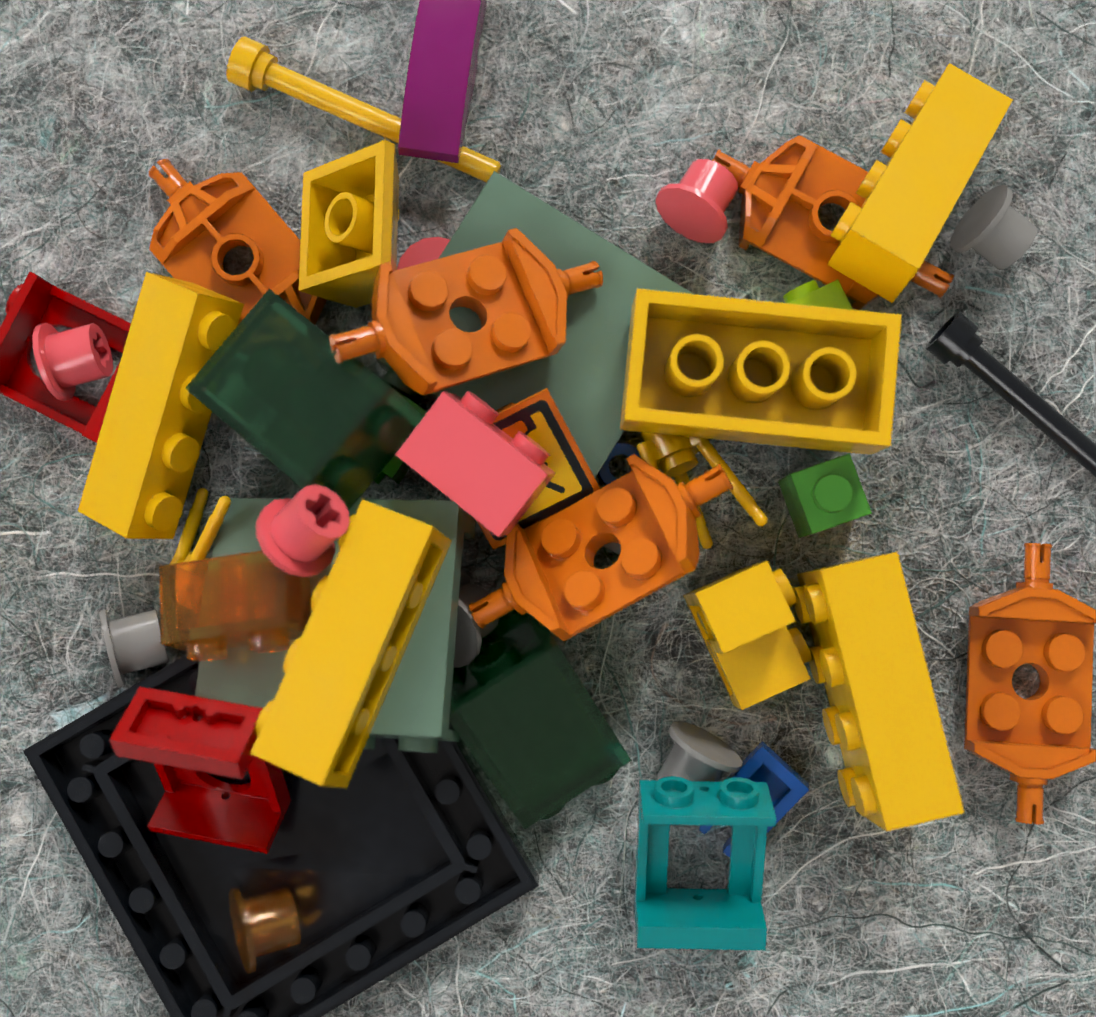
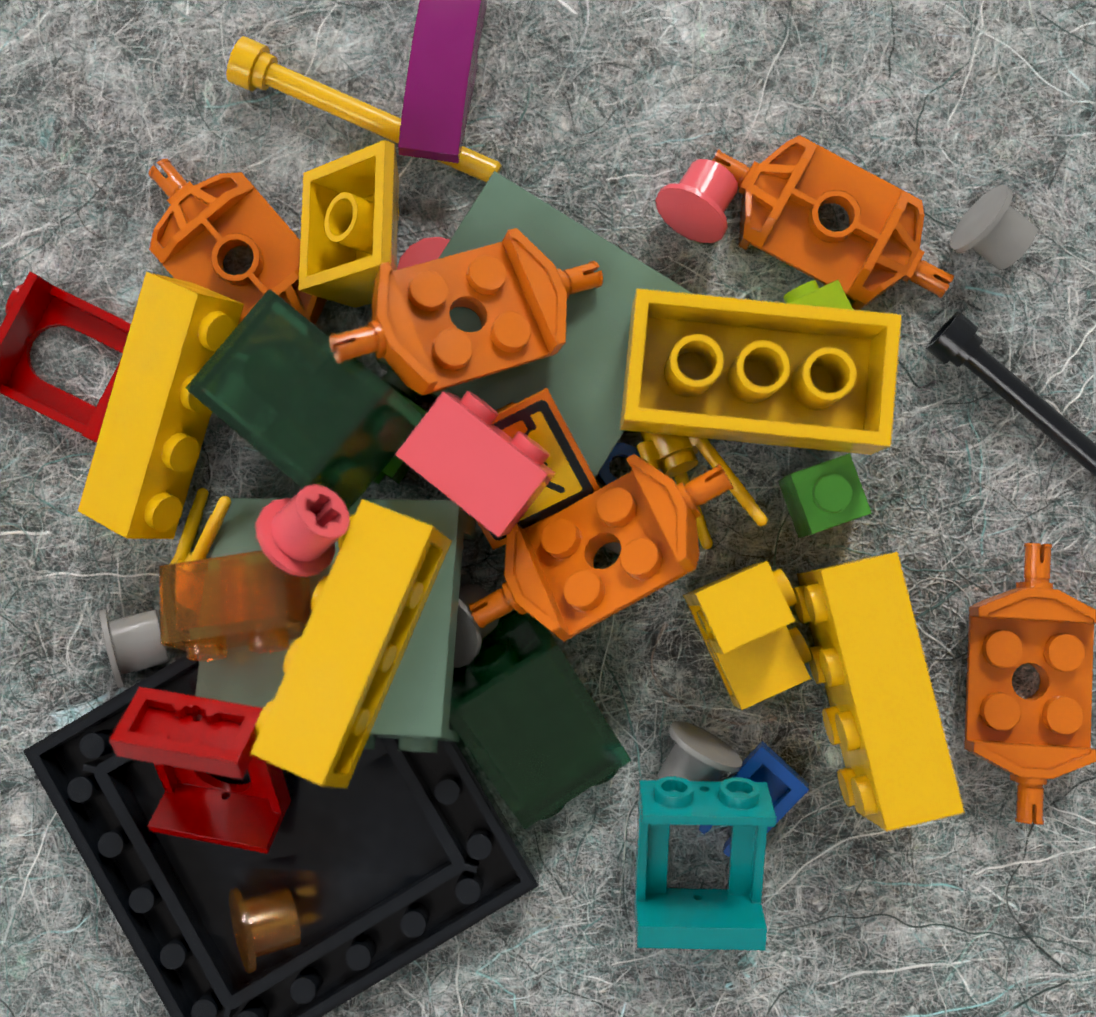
coral piece [32,323,113,401] -> none
yellow brick [827,63,1013,303] -> none

